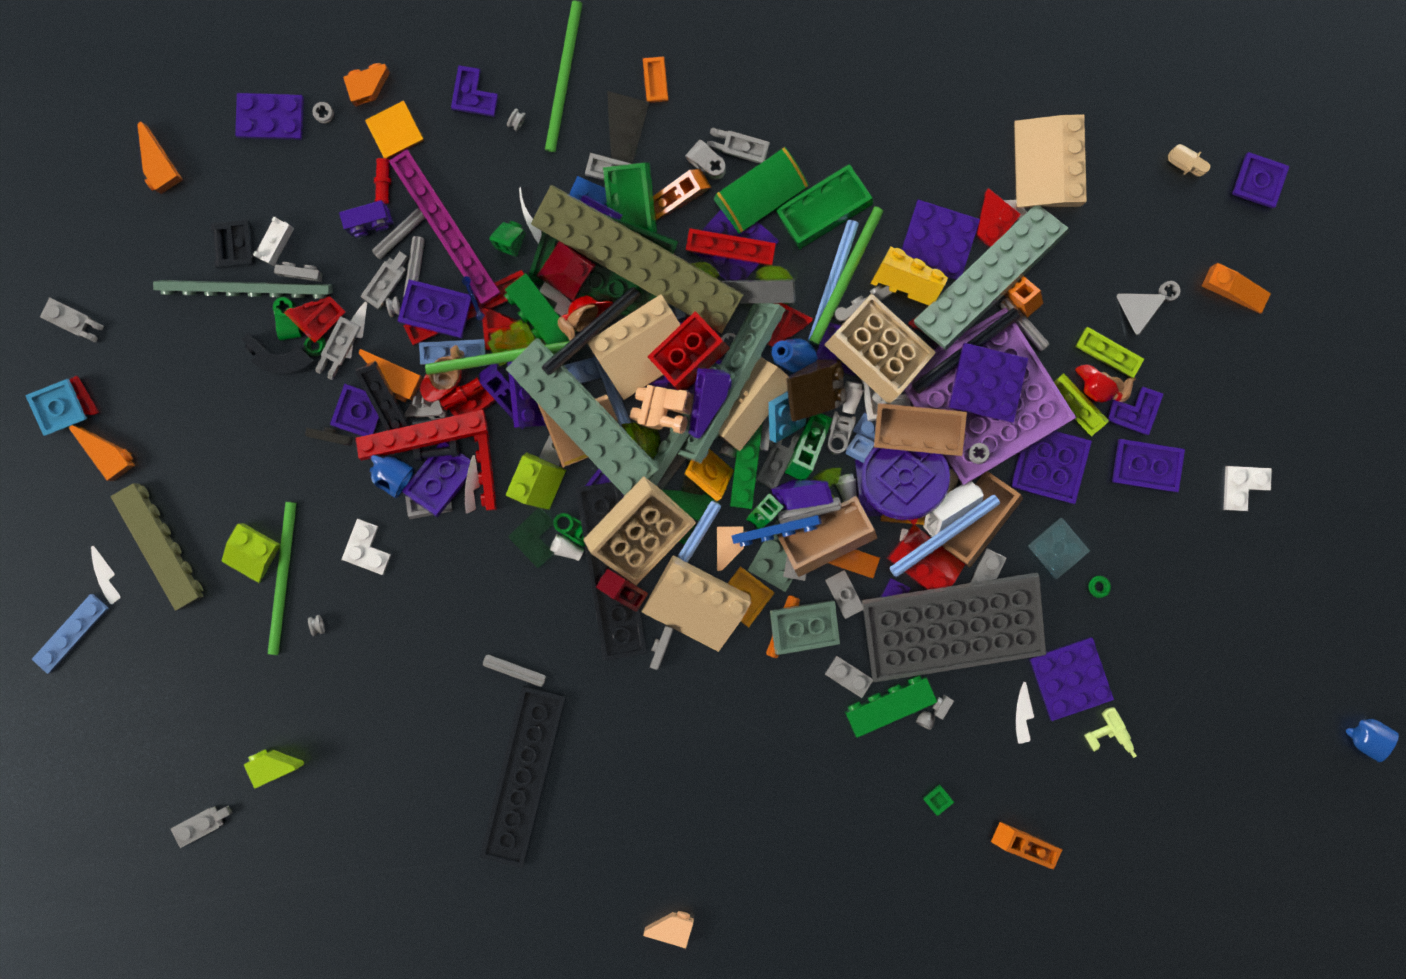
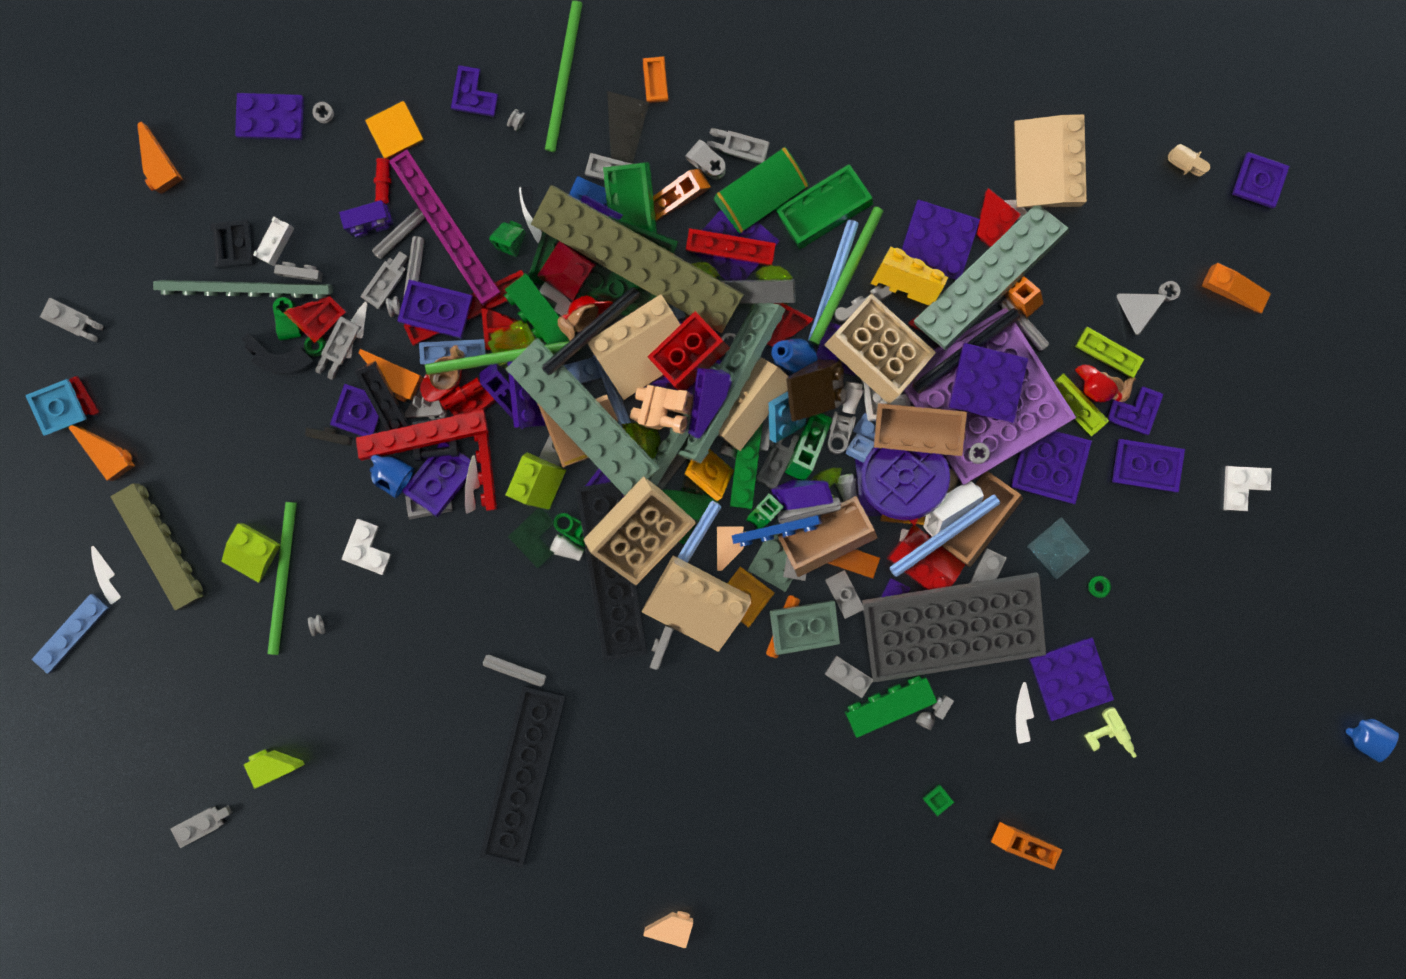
orange slope [343,63,390,106] -> none
clear blue hinge [462,276,484,320] -> none
dark red slope [596,569,648,612] -> none

